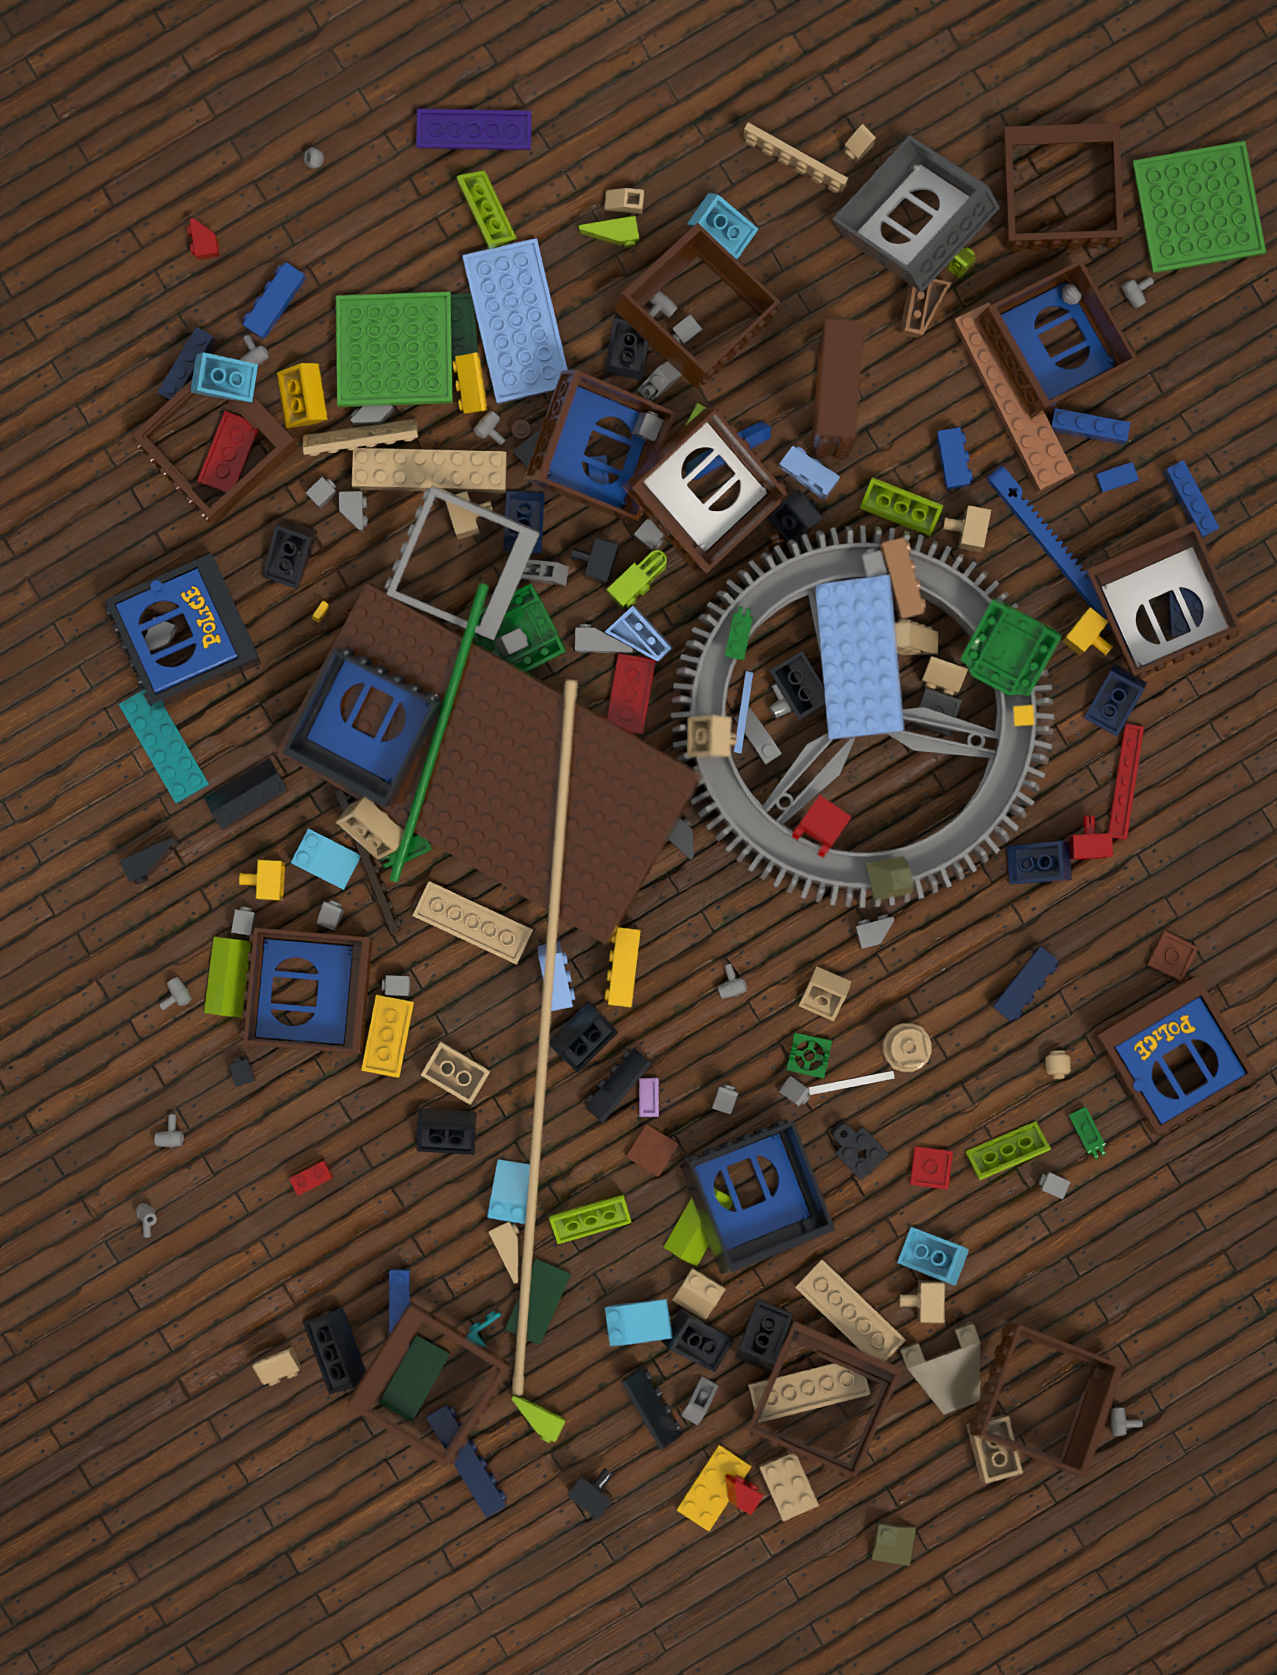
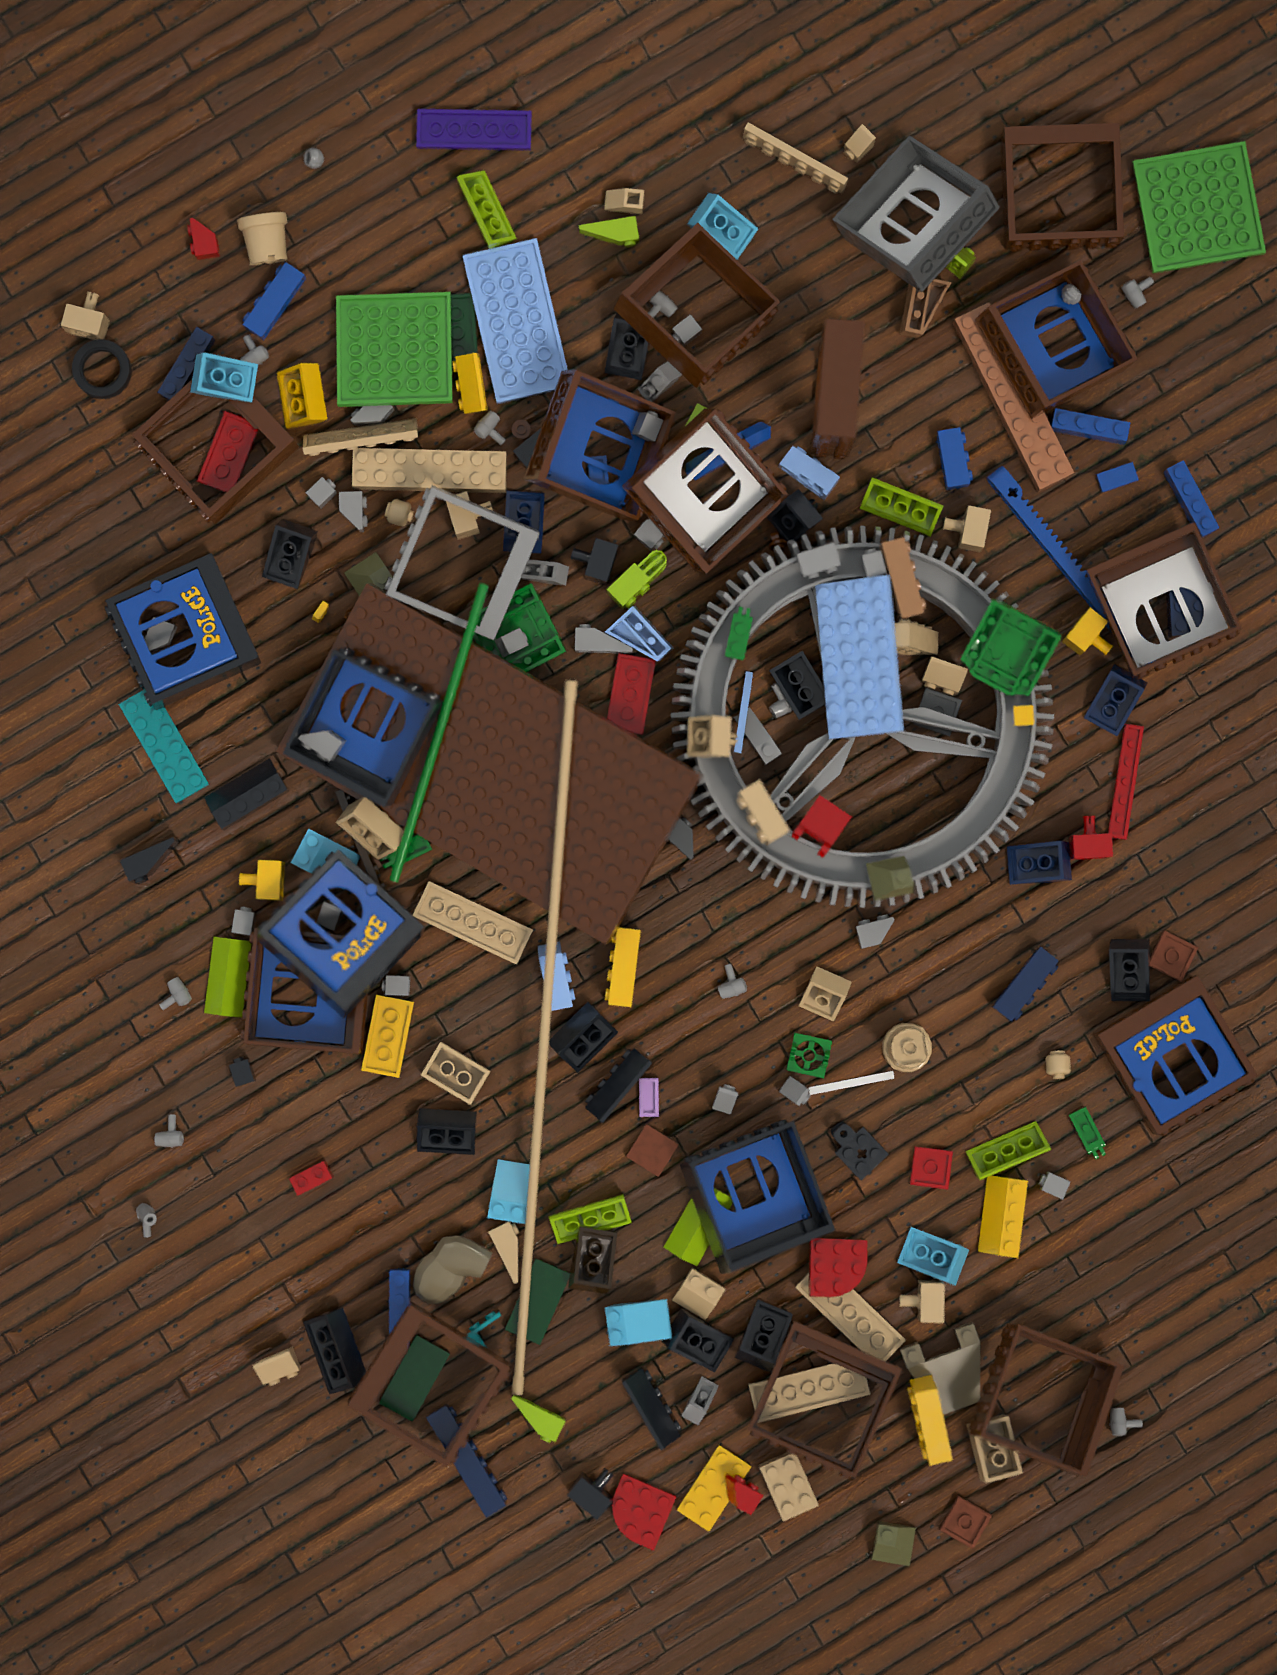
none -> tan brick [61,292,110,340]
none -> black tyre [72,339,132,399]
none -> tan piece [237,212,288,265]
none -> door [258,849,424,1019]
none -> light grey slope [298,730,346,761]
none -> olive slope [344,552,393,596]
none -> tan head [385,499,414,527]
none -> dark tan piece [413,1235,492,1305]
none -> dark brown slope [568,1227,617,1294]
none -> red plate [612,1473,676,1551]
none -> tan brick [736,780,790,846]
none -> light grey brick [796,542,841,580]
none -> red plate [809,1238,867,1298]
none -> yellow brick [907,1375,952,1465]
none -> copper tile [939,1496,992,1549]
none -> yellow slope [978,1175,1028,1258]
none -> black slope [1109,939,1150,1001]

